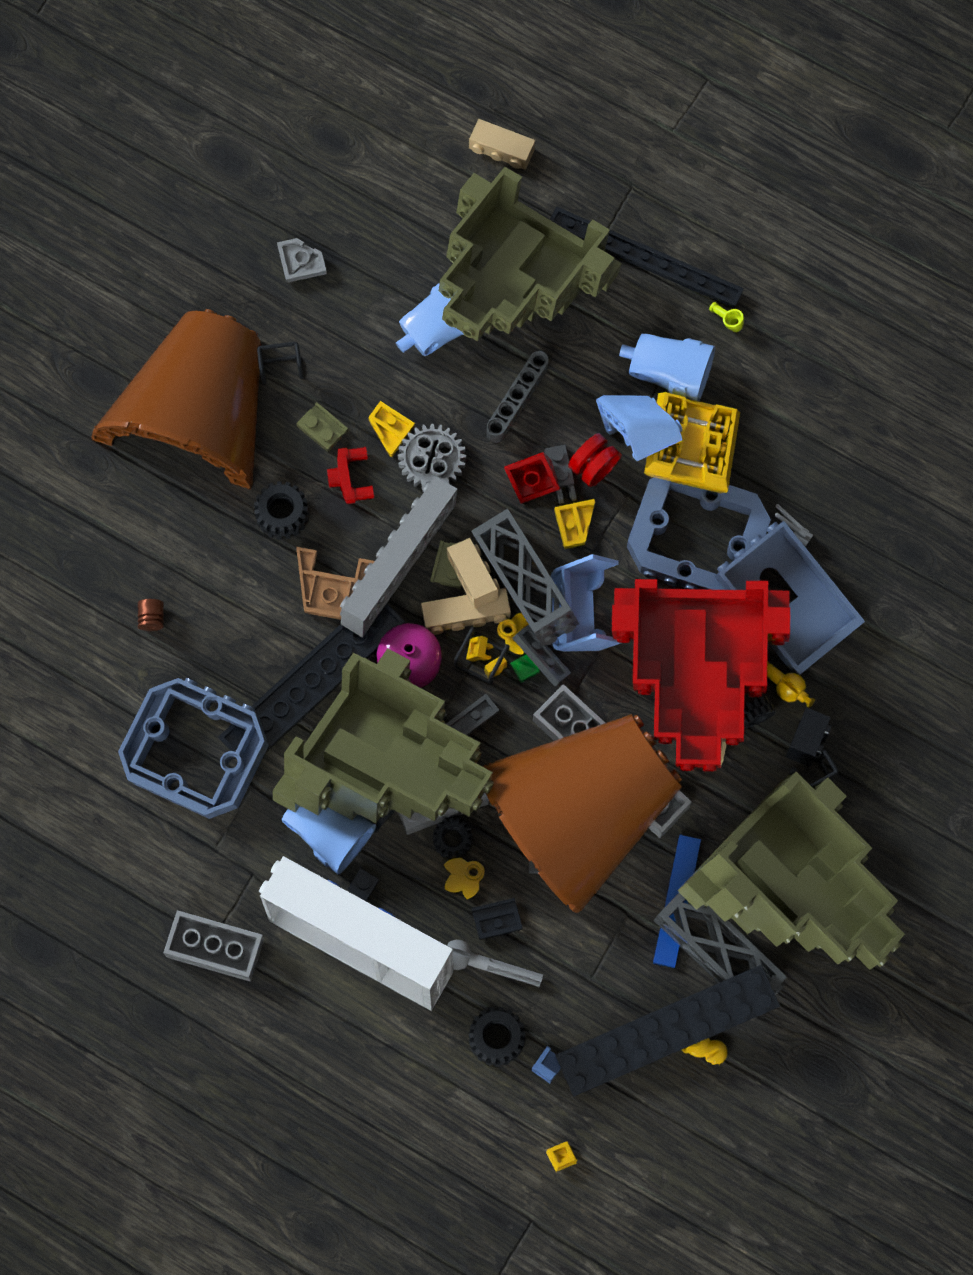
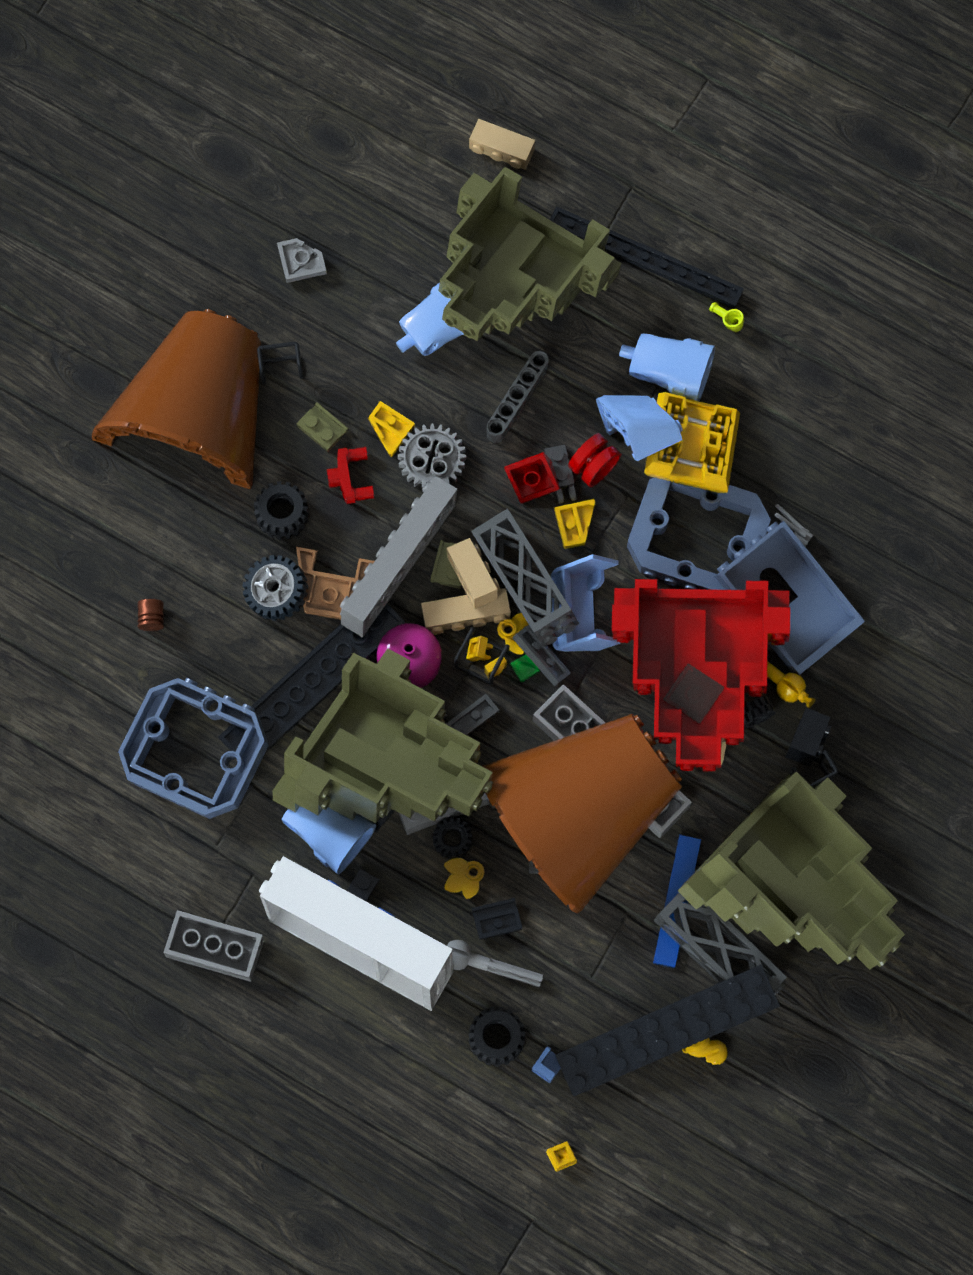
none -> wheel [242,555,308,621]
none -> clear smoke tile [663,664,725,724]

